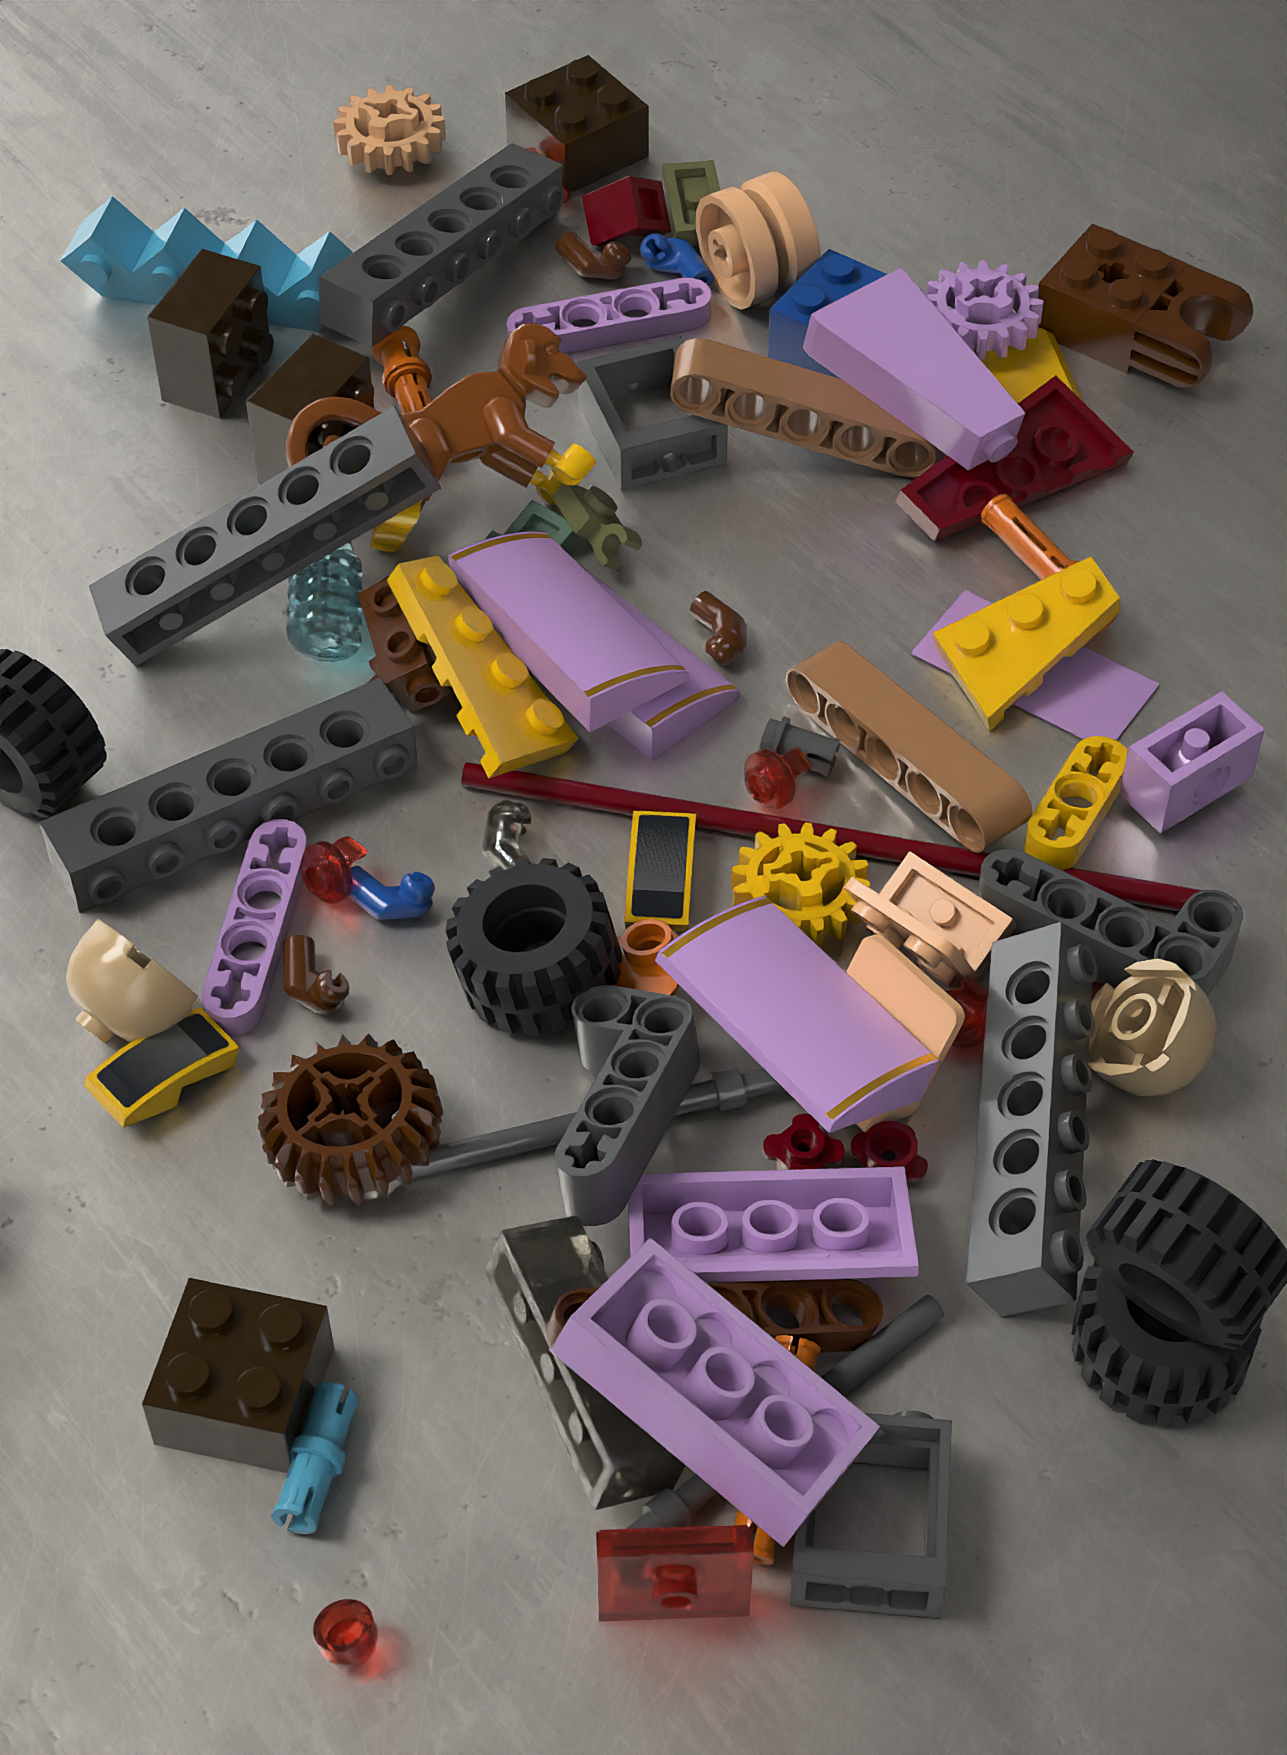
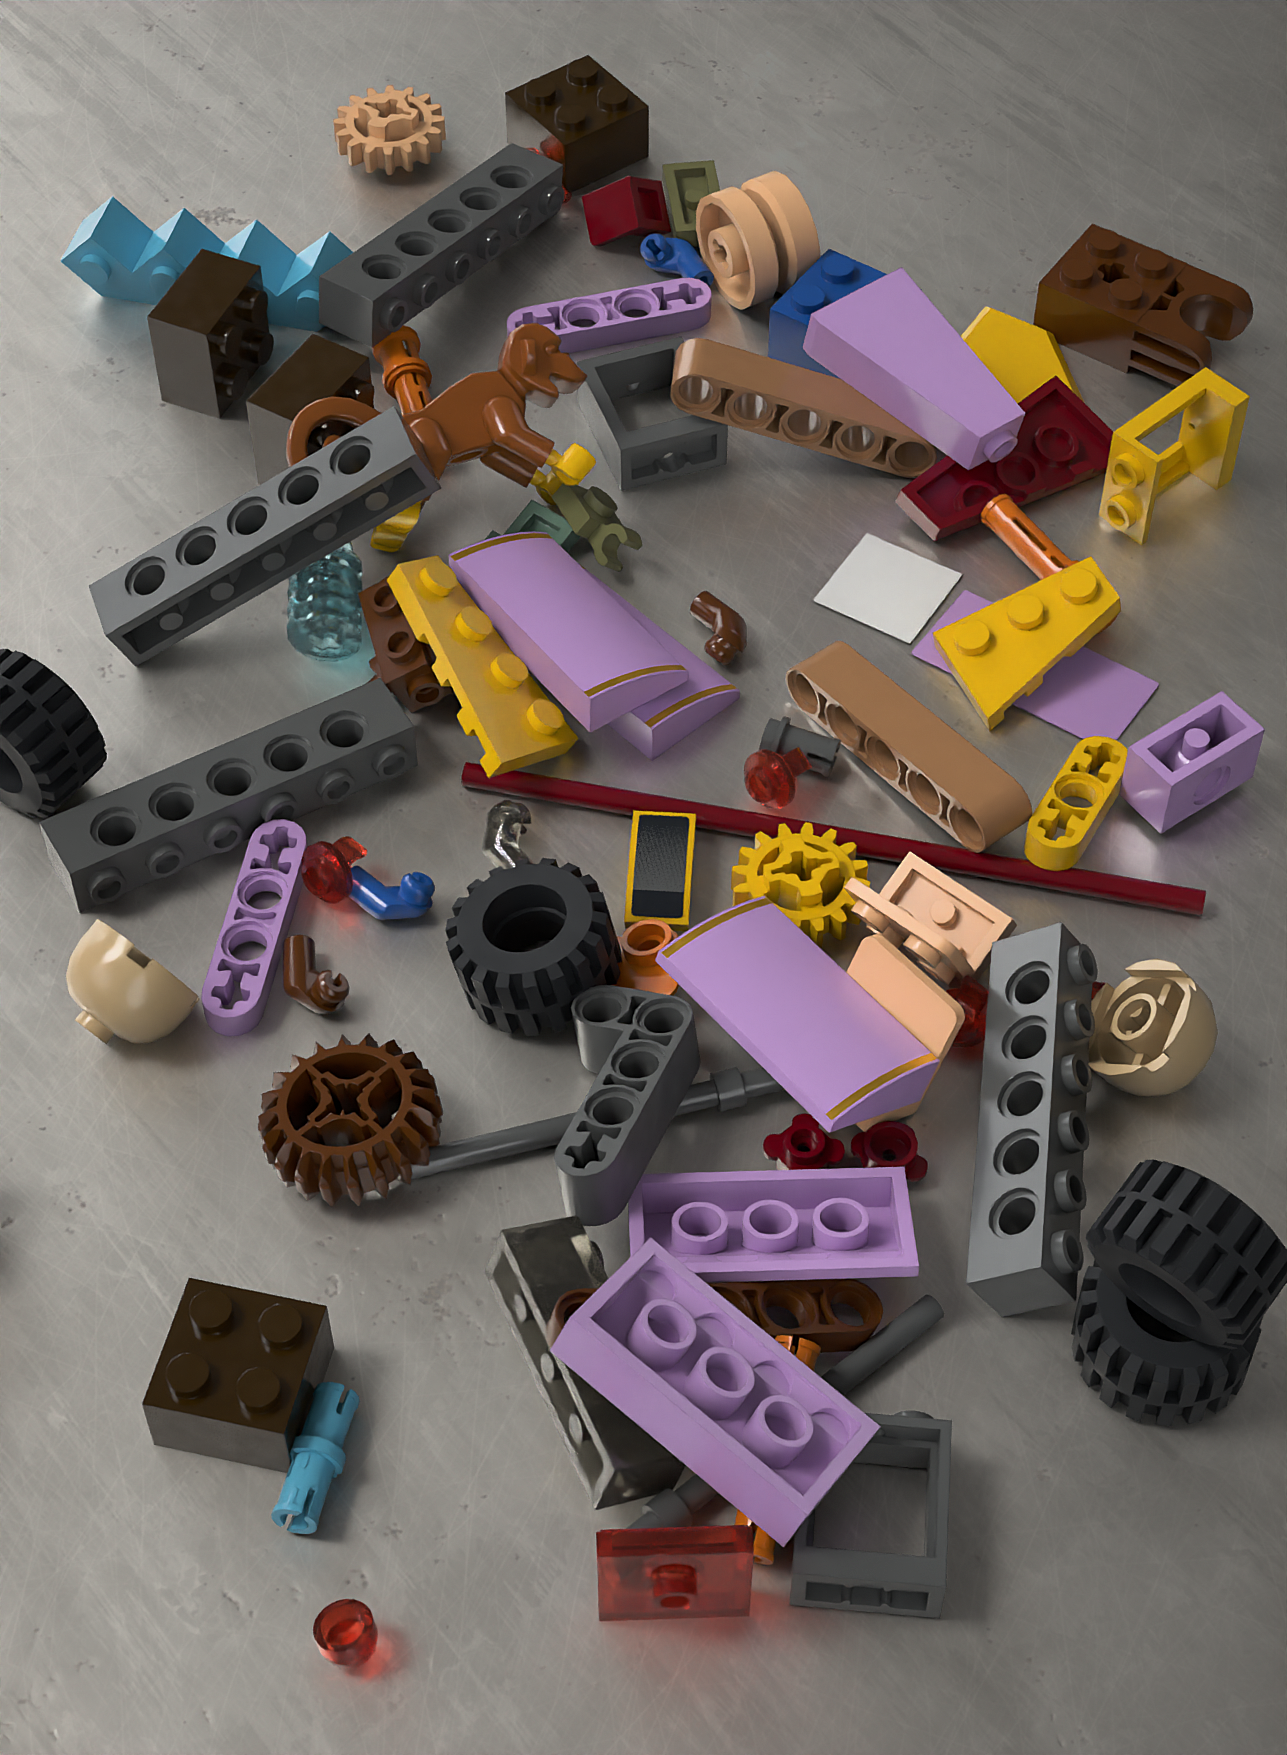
slope [84,1007,240,1128] -> none
reddish brown arm [555,232,631,281] -> none
lavender gear [926,260,1043,360] -> none
dark grey beam [977,849,1243,997] -> none
none -> white sticker [813,533,963,644]
none -> yellow panel [1099,367,1250,545]

